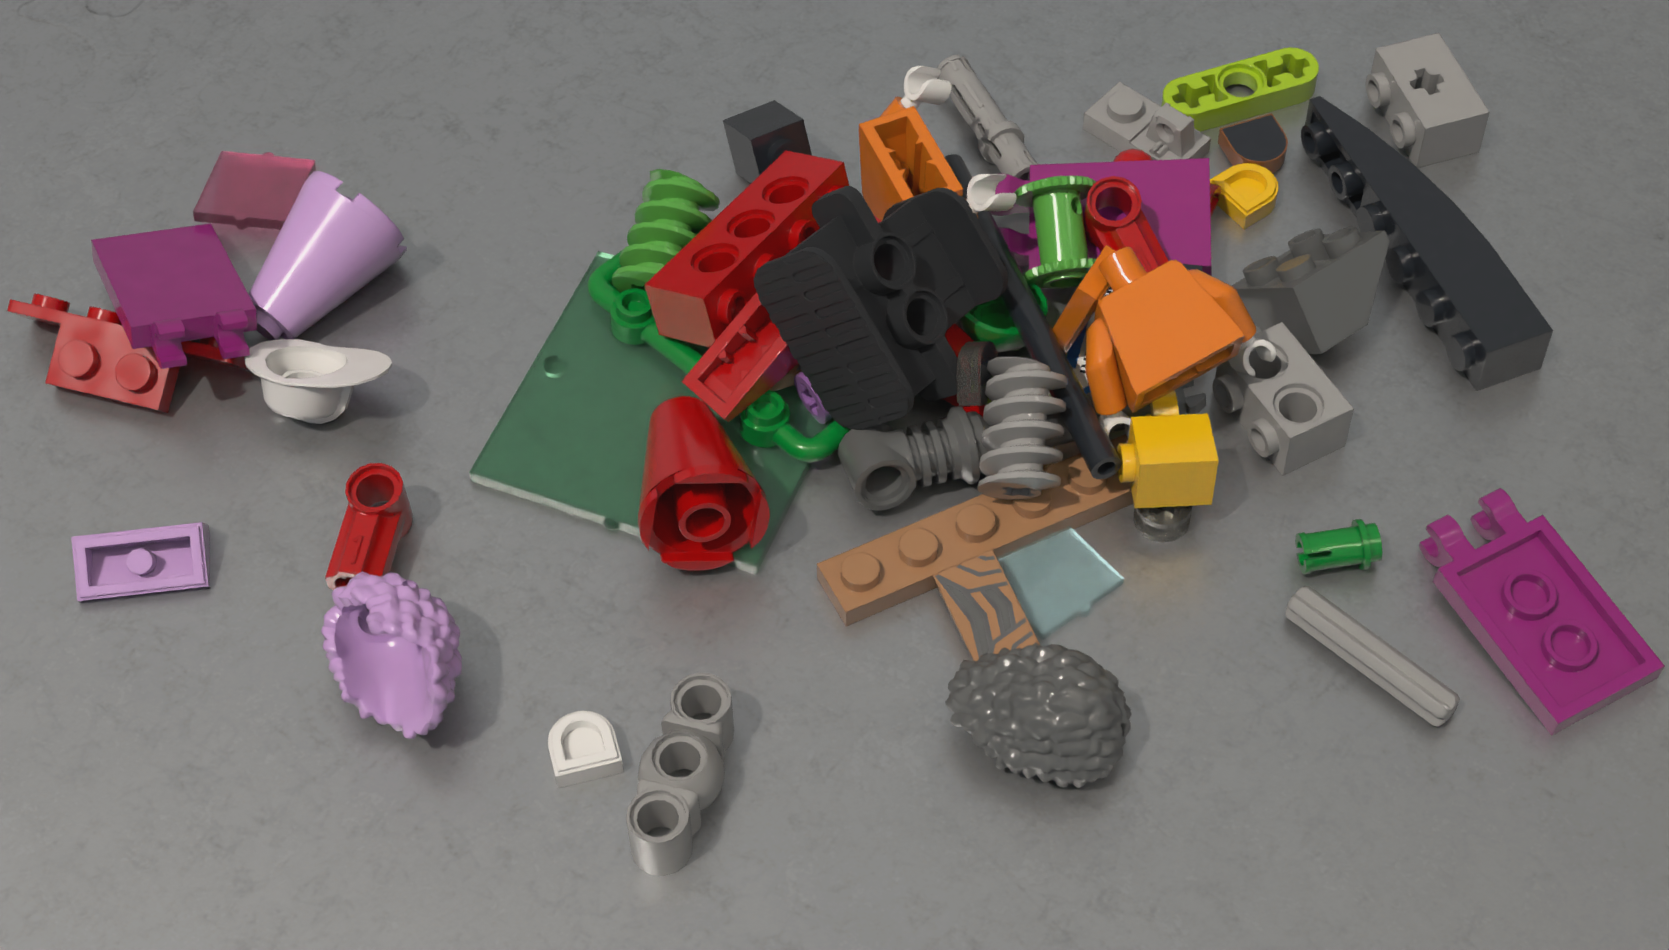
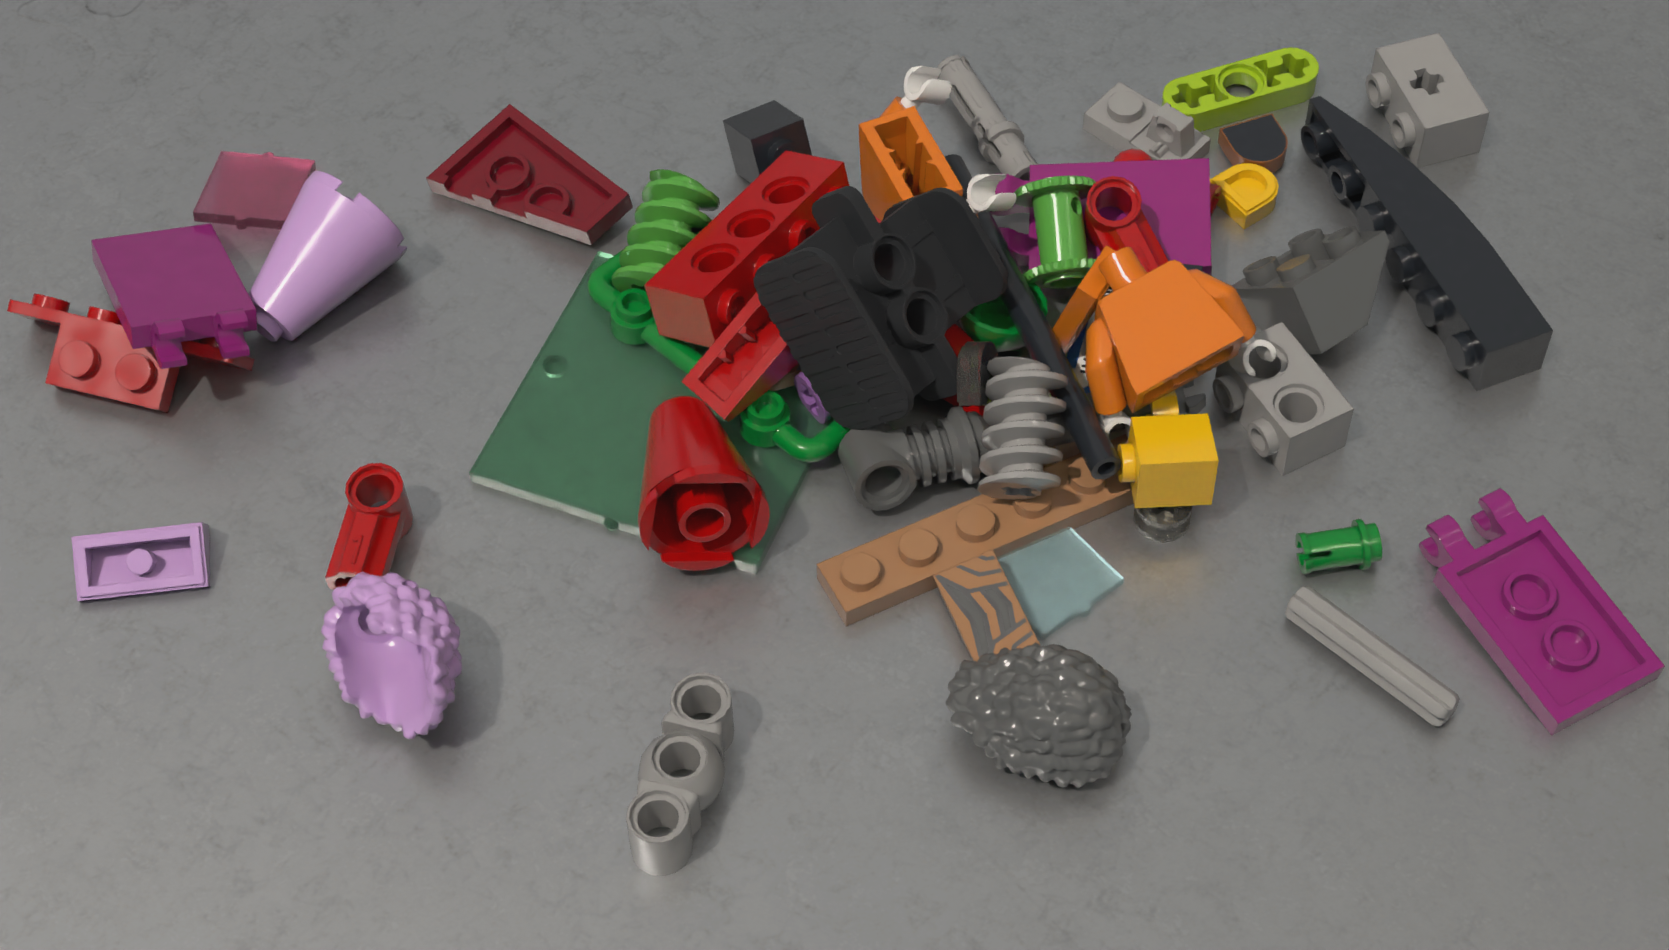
white piece [244,339,392,424] -> none
white tile [548,711,624,788] -> none
none -> dark red wing [426,104,633,245]

